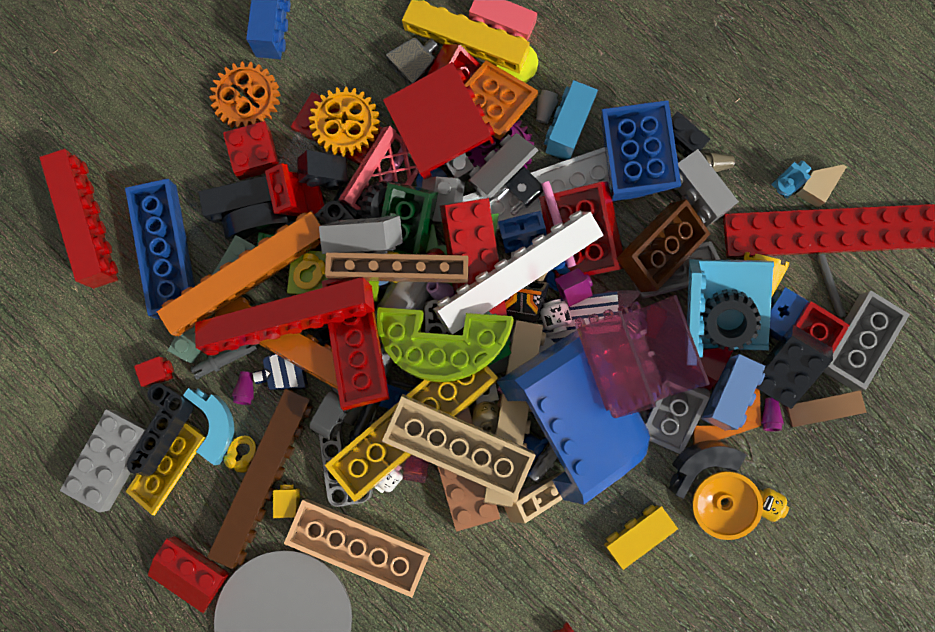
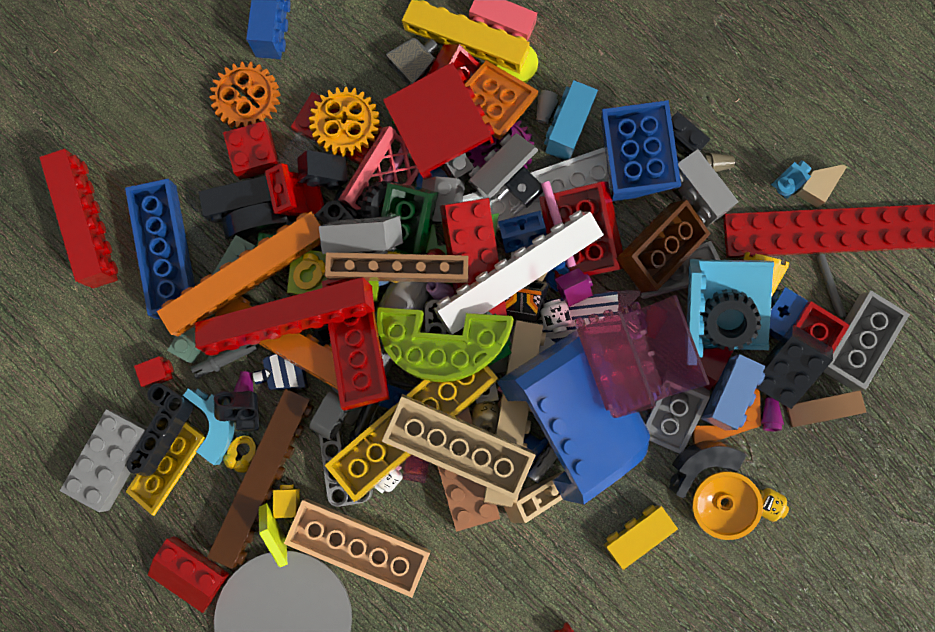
none -> black piece [214,391,259,431]
none -> neon yellow tile [259,503,288,568]

